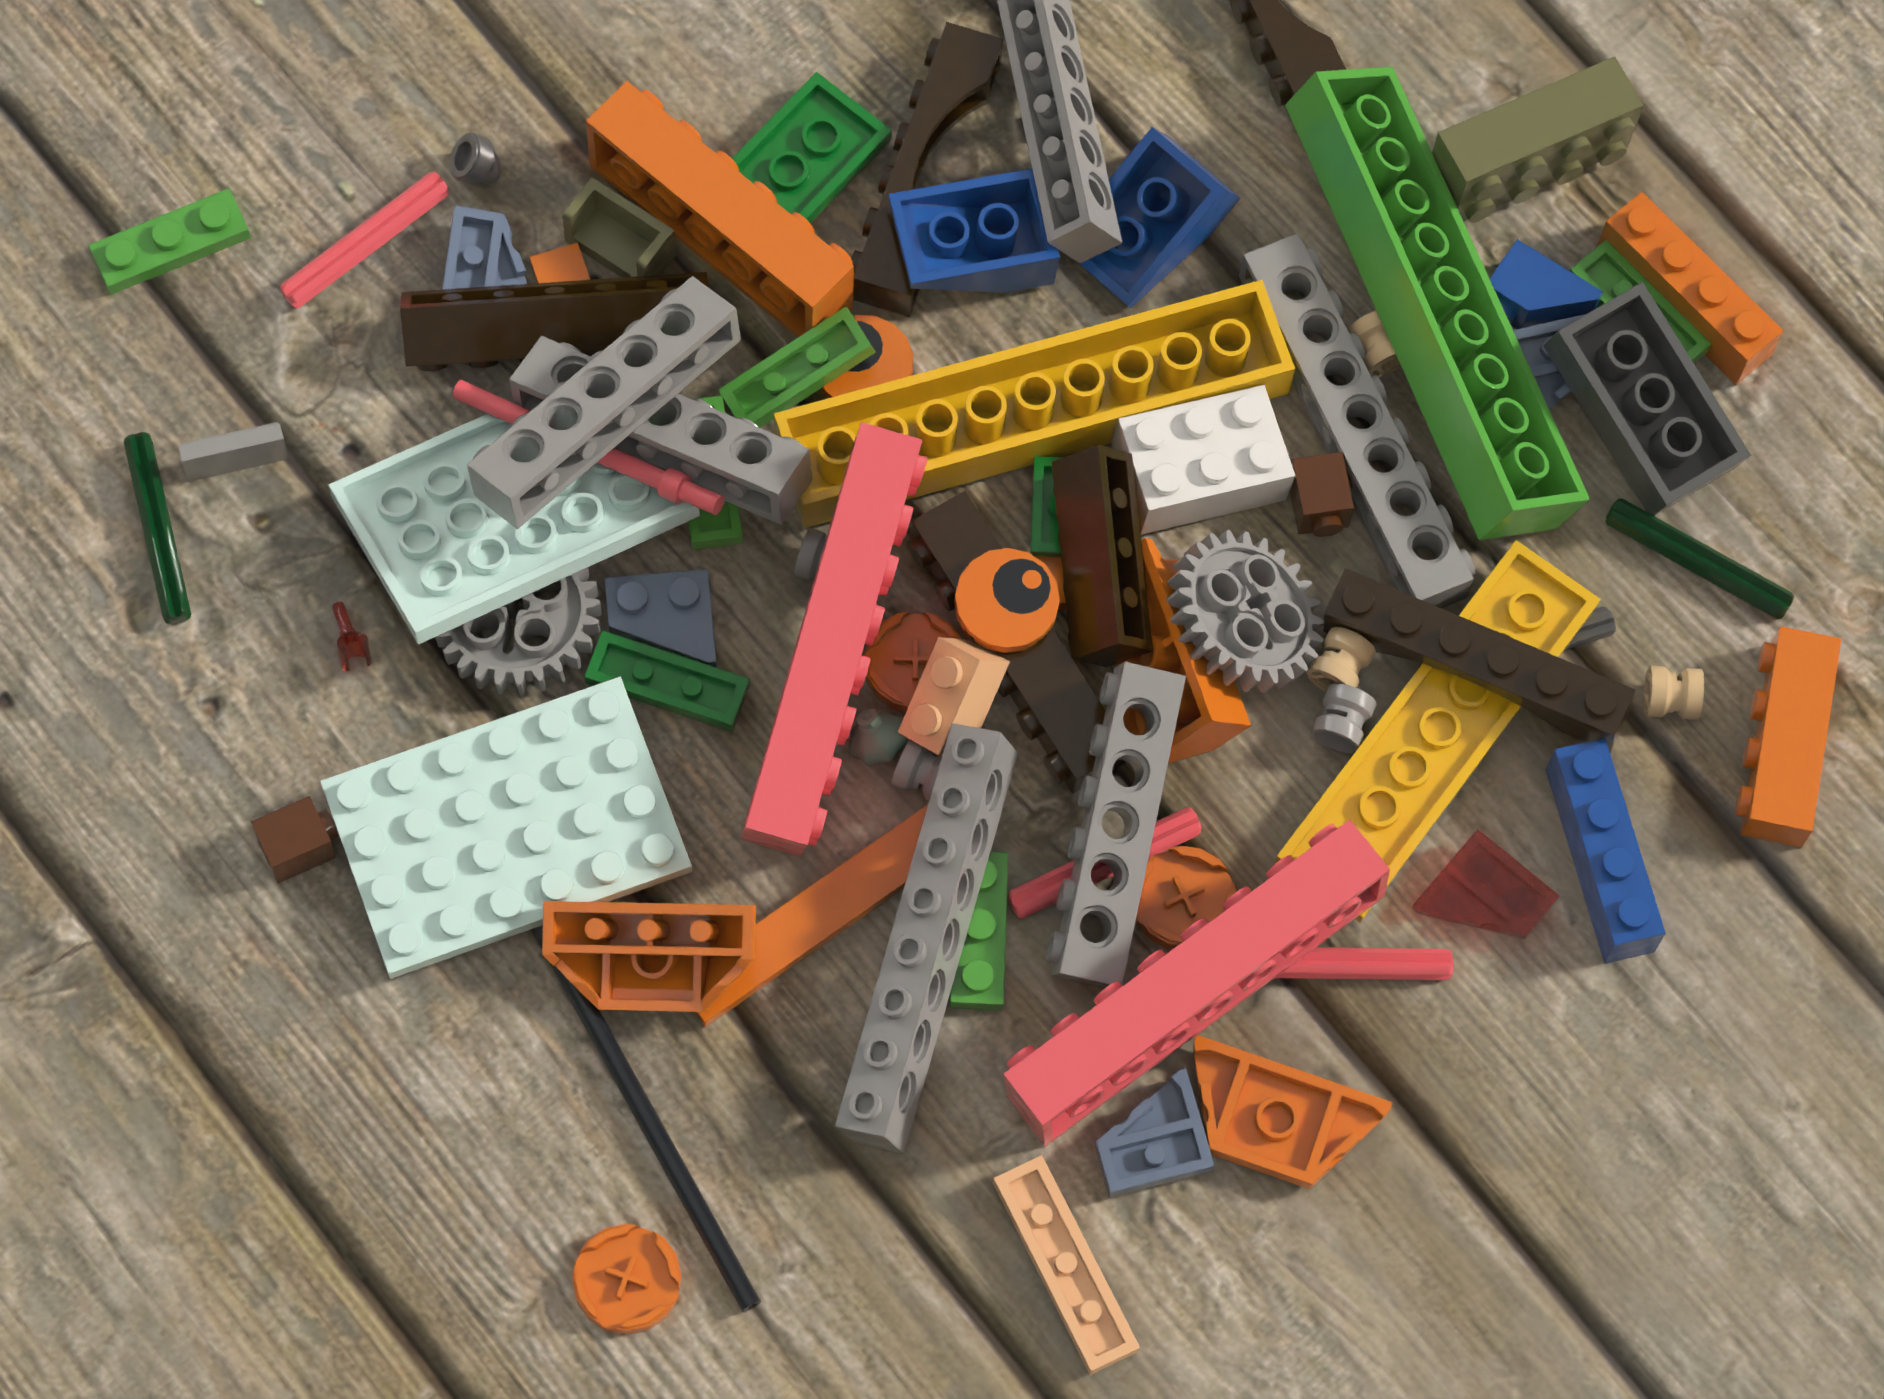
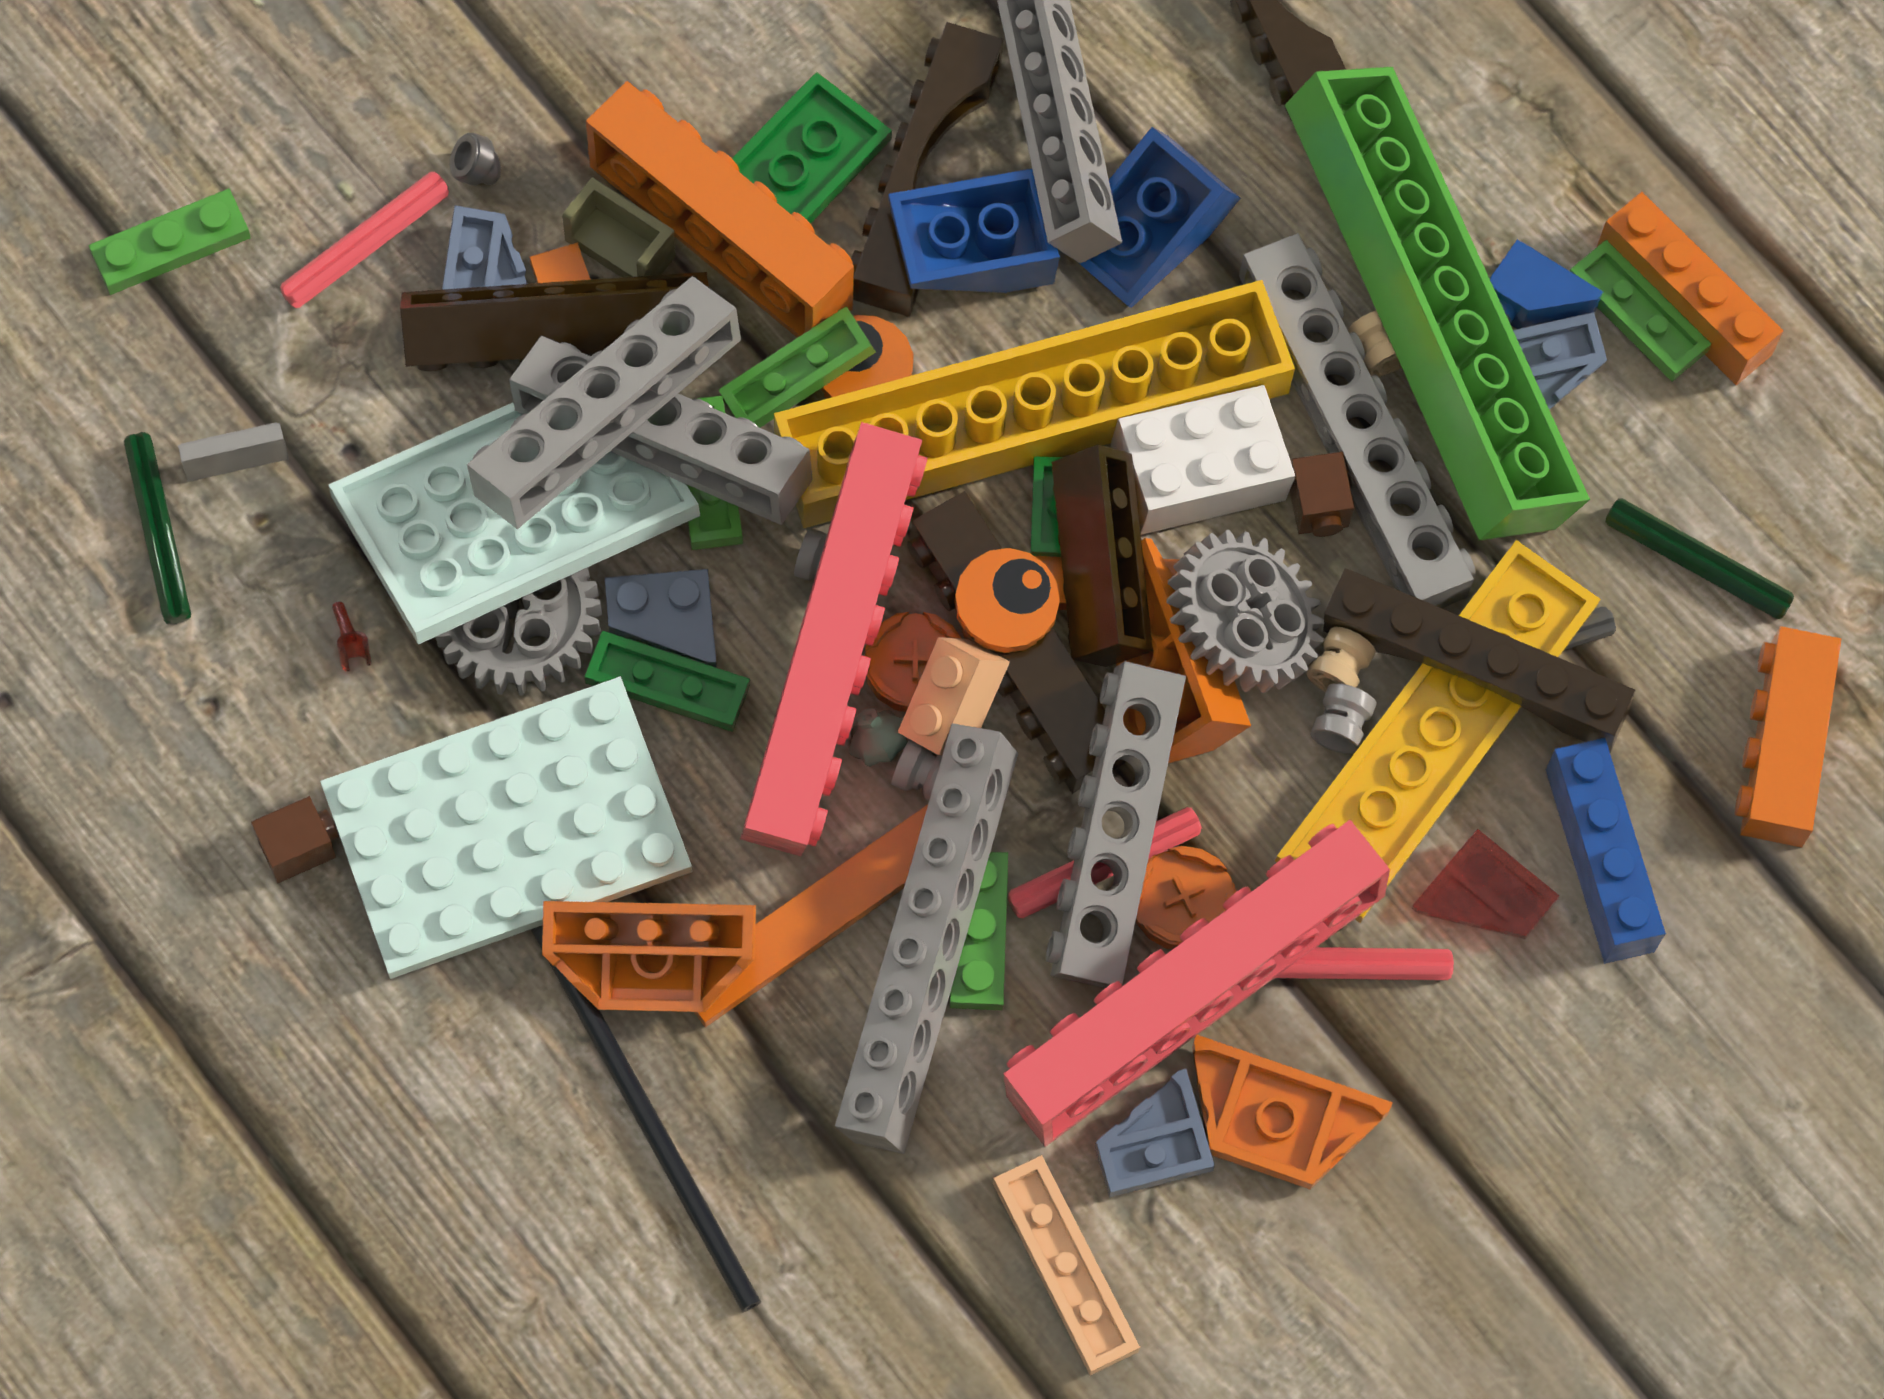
coral bar [453,380,724,515] -> none
orange tile [572,1224,682,1335] -> none
olive brick [1432,56,1644,223] -> none
dark grey brick [1543,282,1751,516] -> none
tan wheel [1643,665,1704,720] -> none

